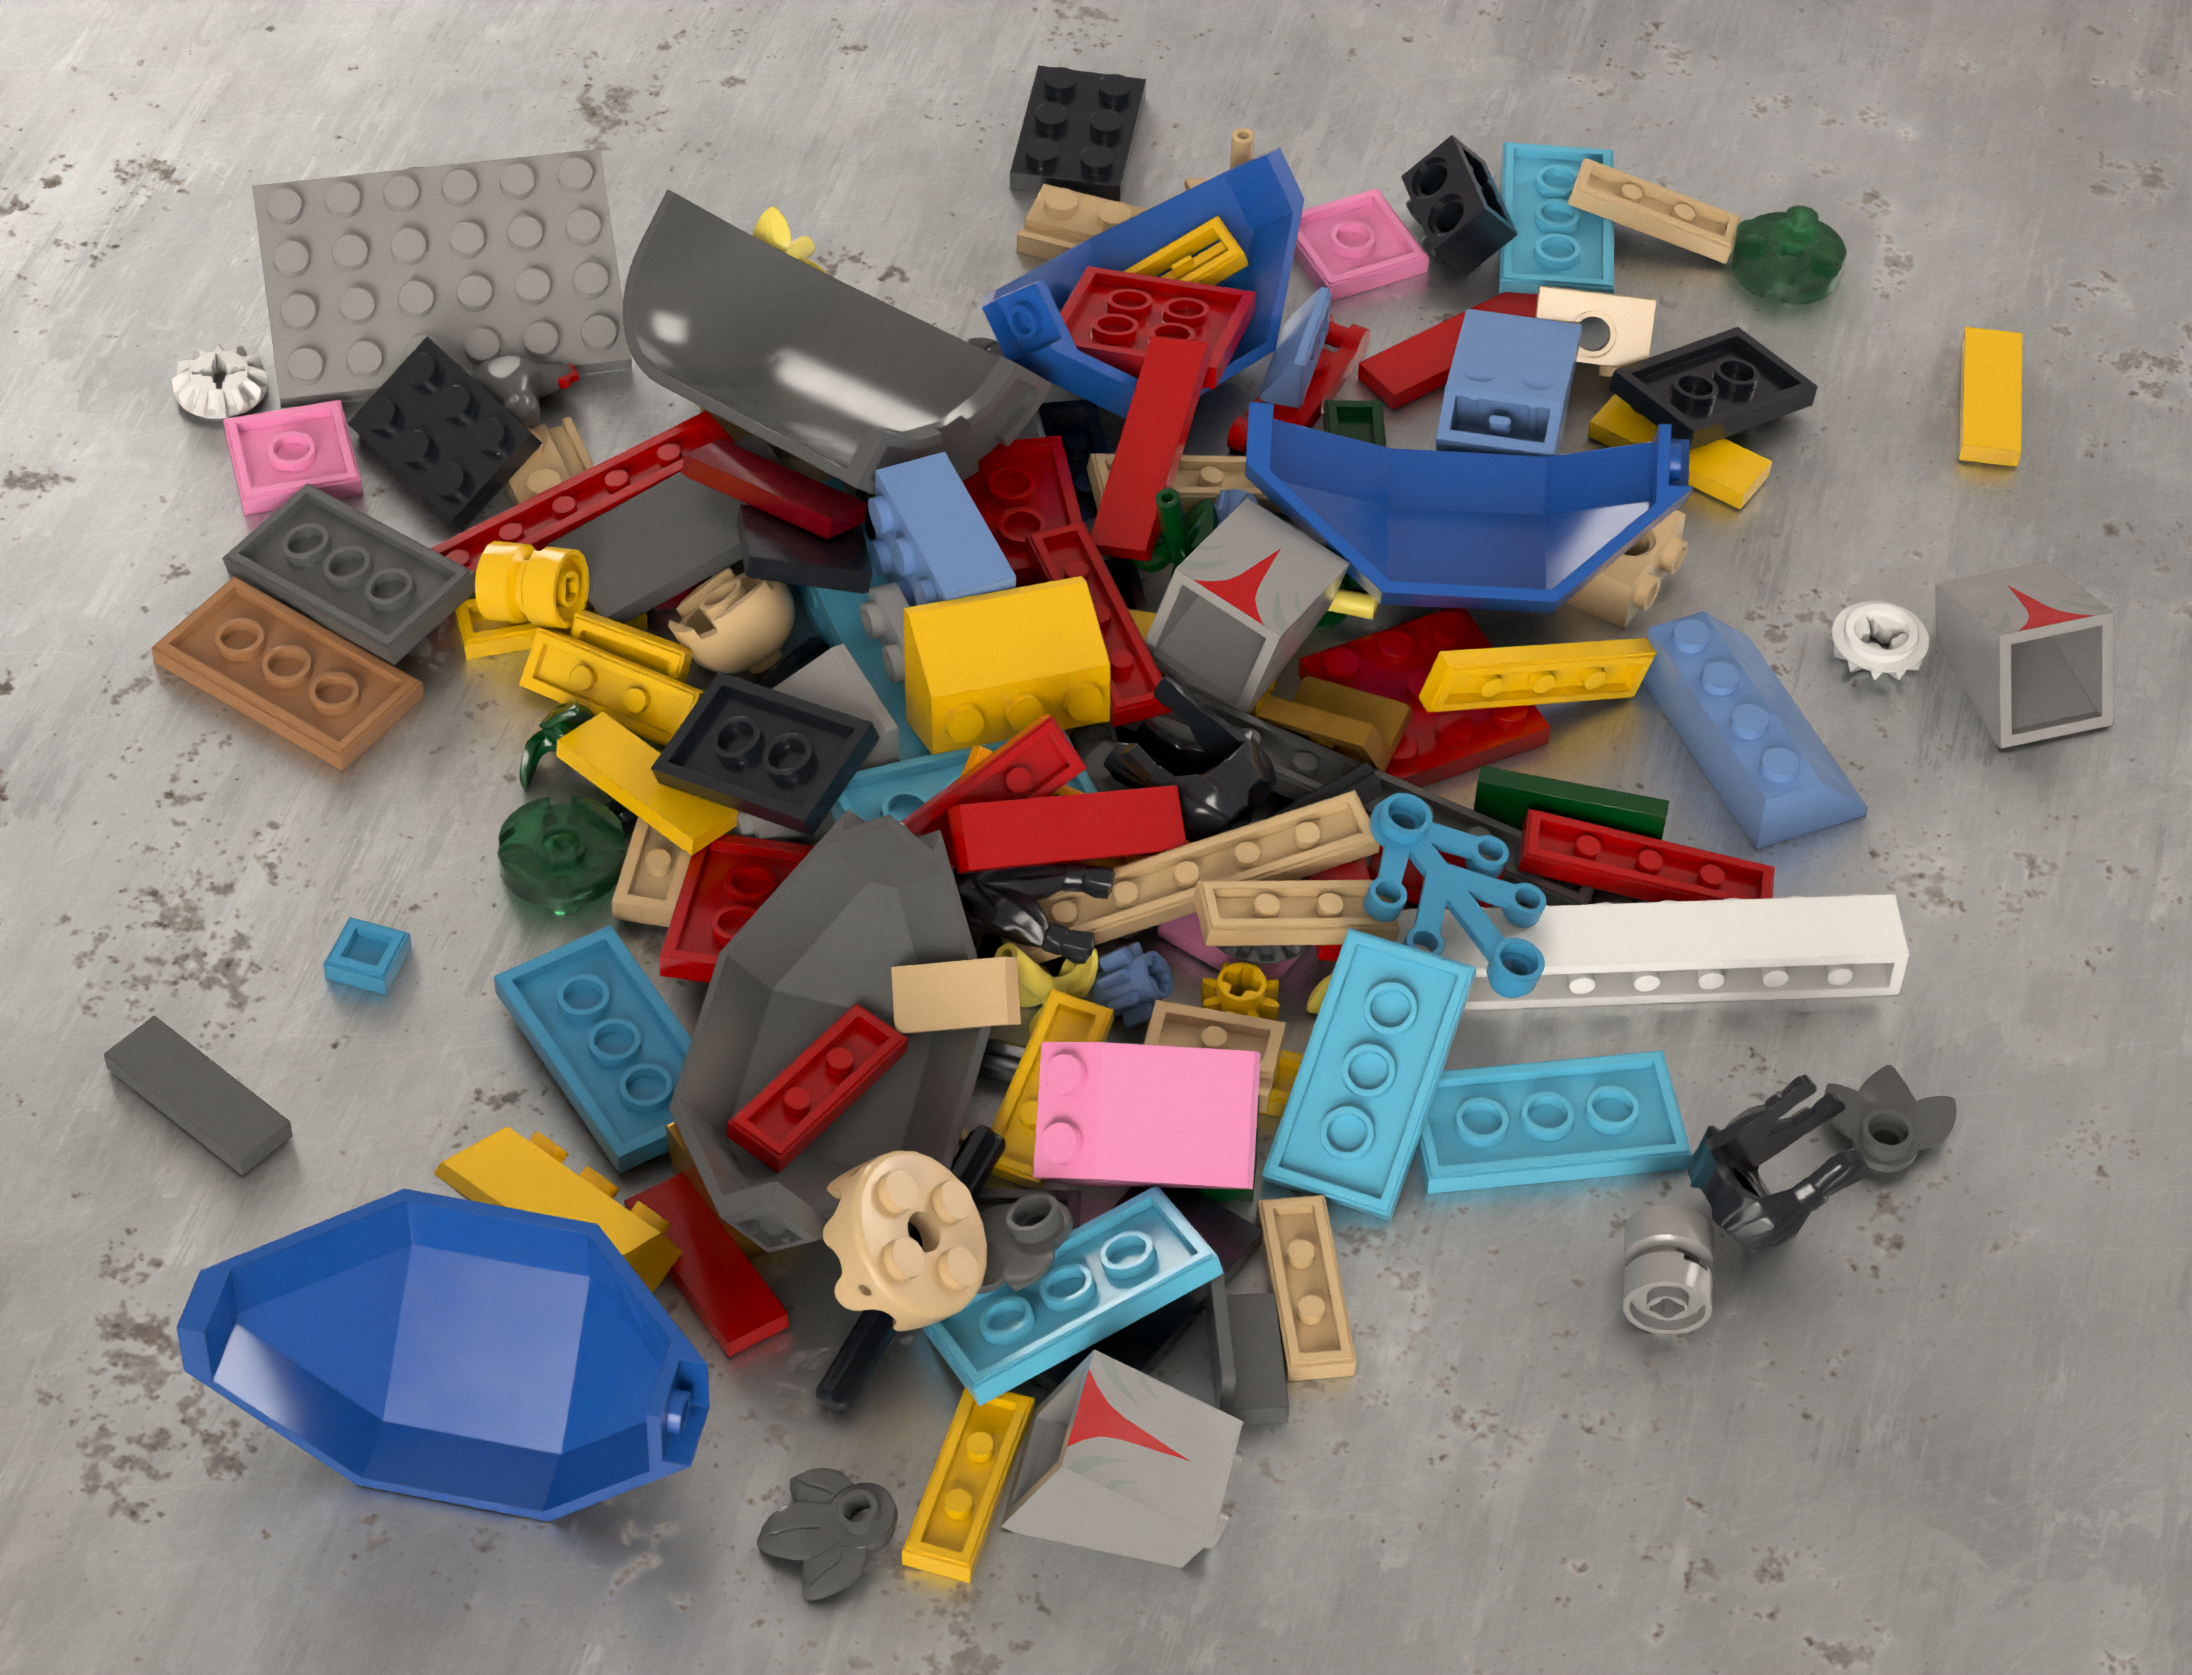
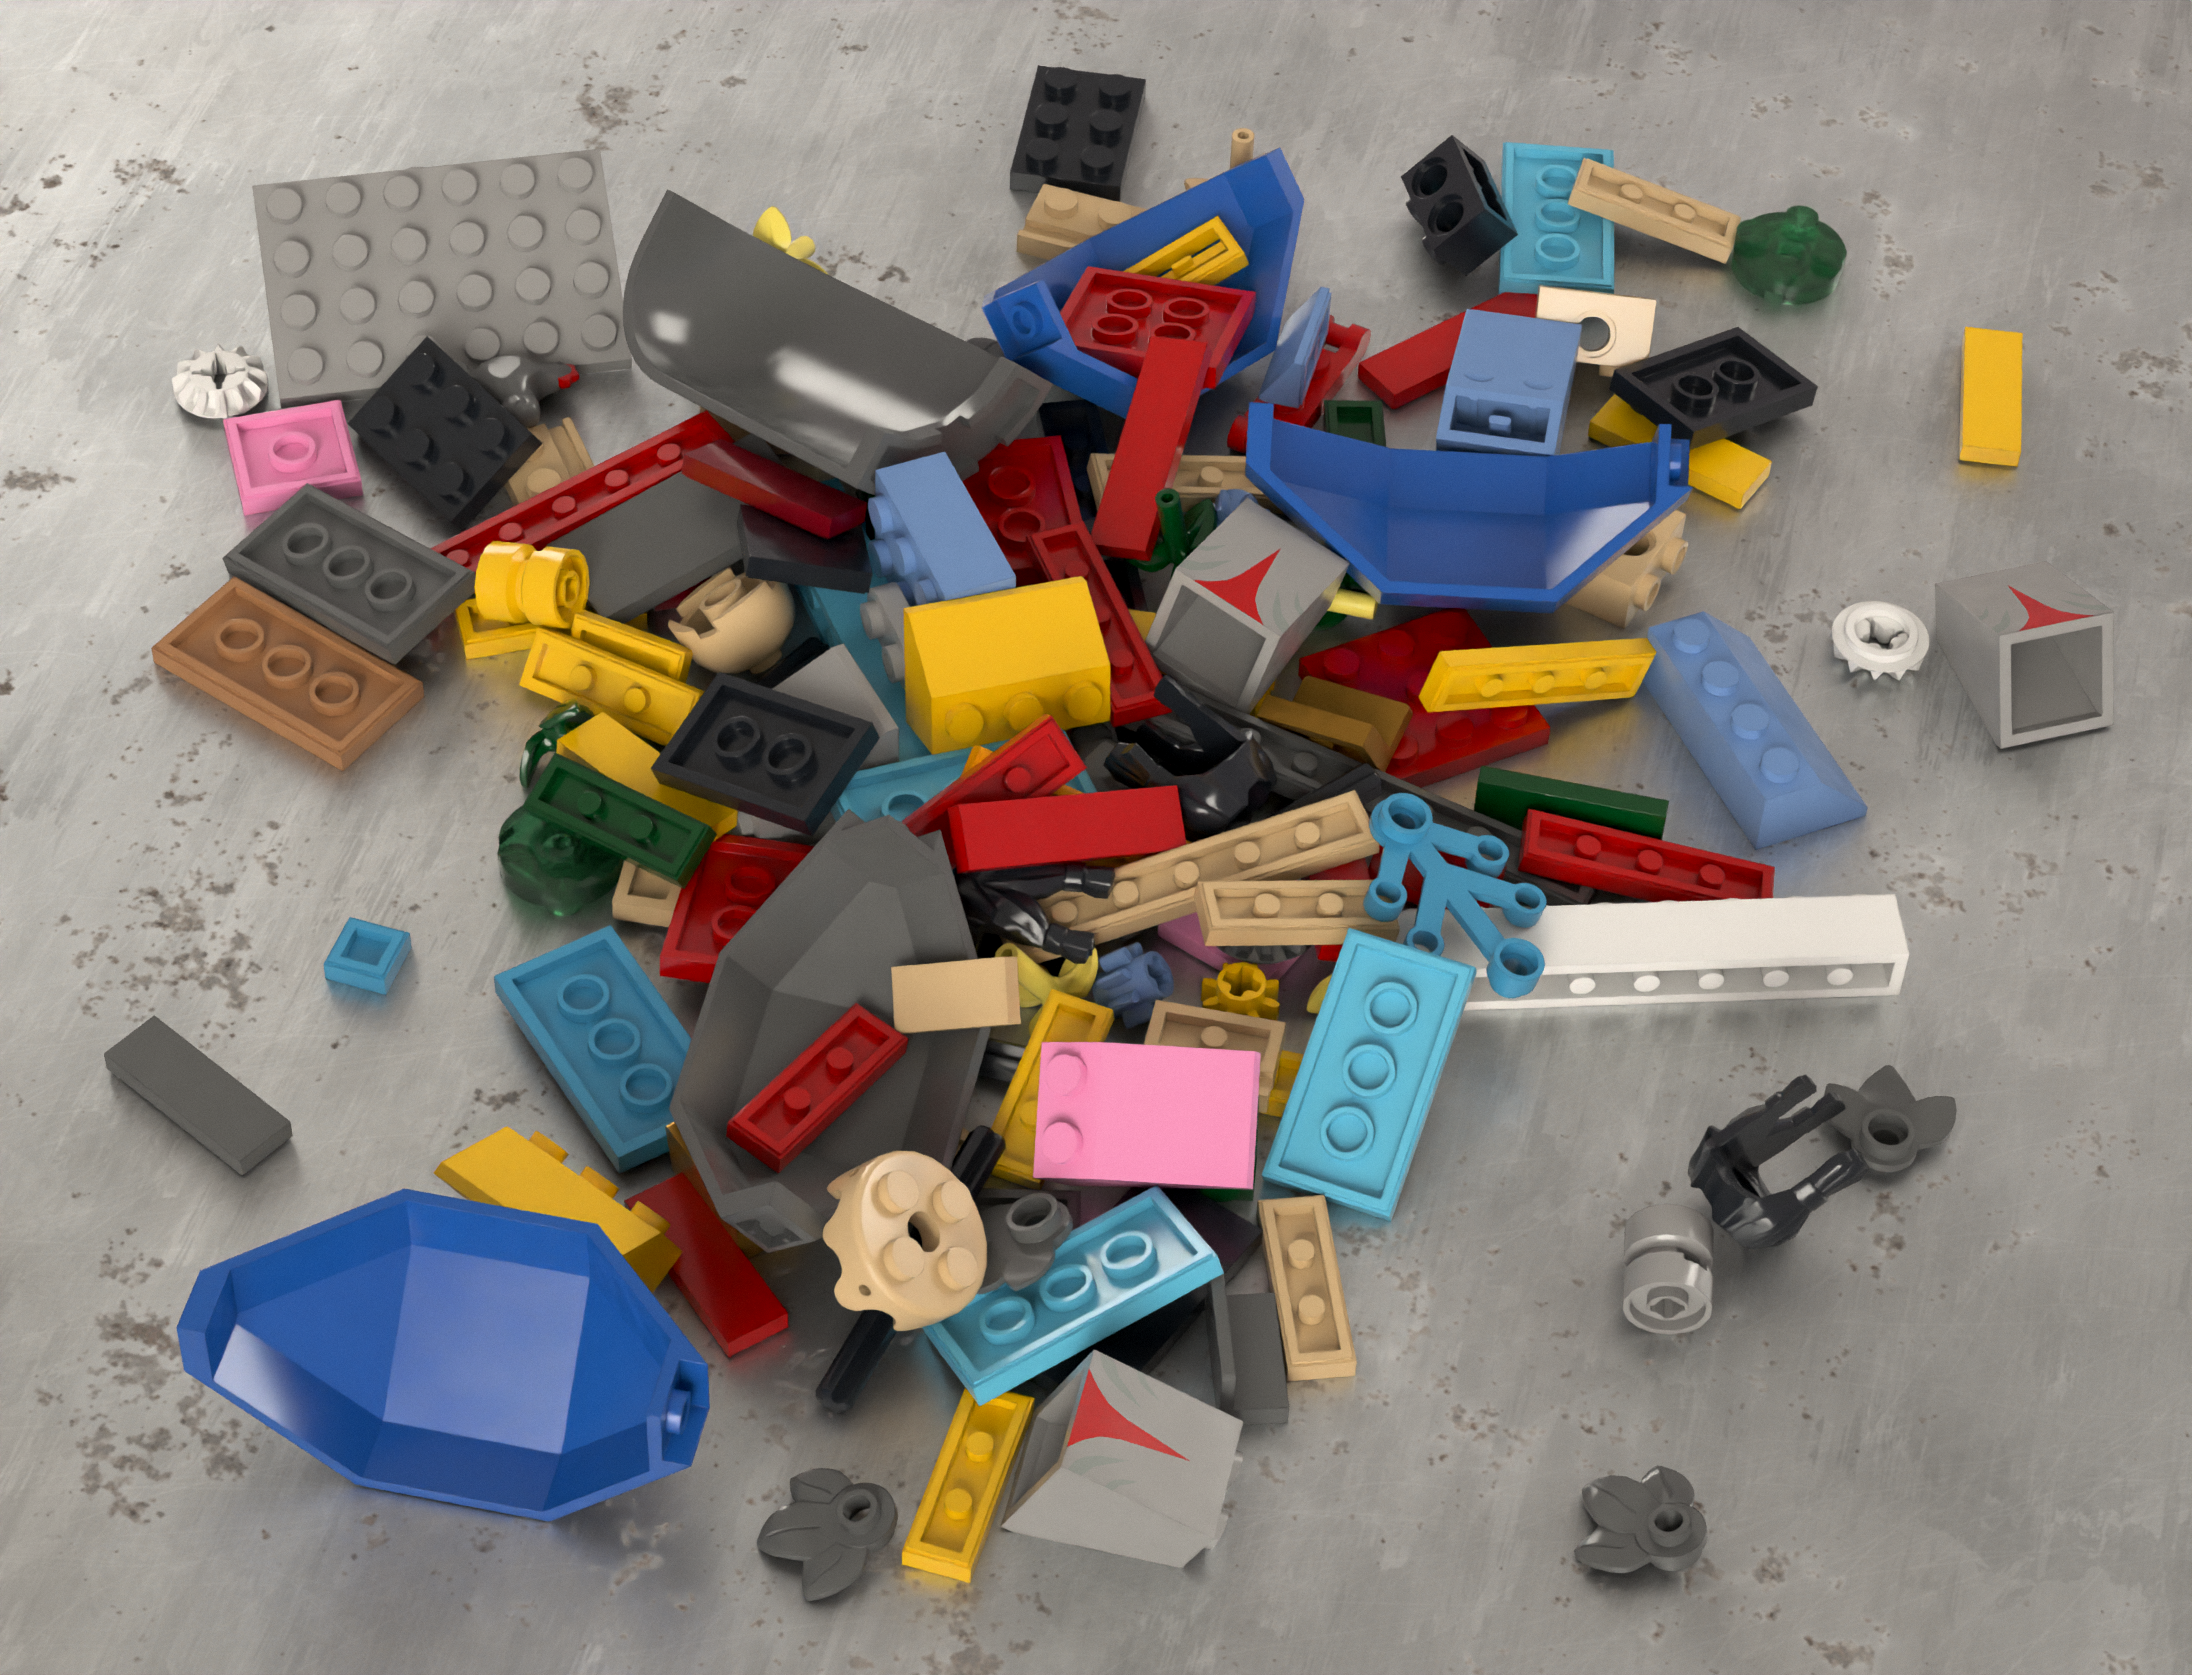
bright pink tile [1294,188,1429,301] -> none
medium azure tile [1416,1050,1692,1194] -> none
none -> dark green tile [522,752,717,889]
none -> dark grey plate [1574,1465,1708,1573]

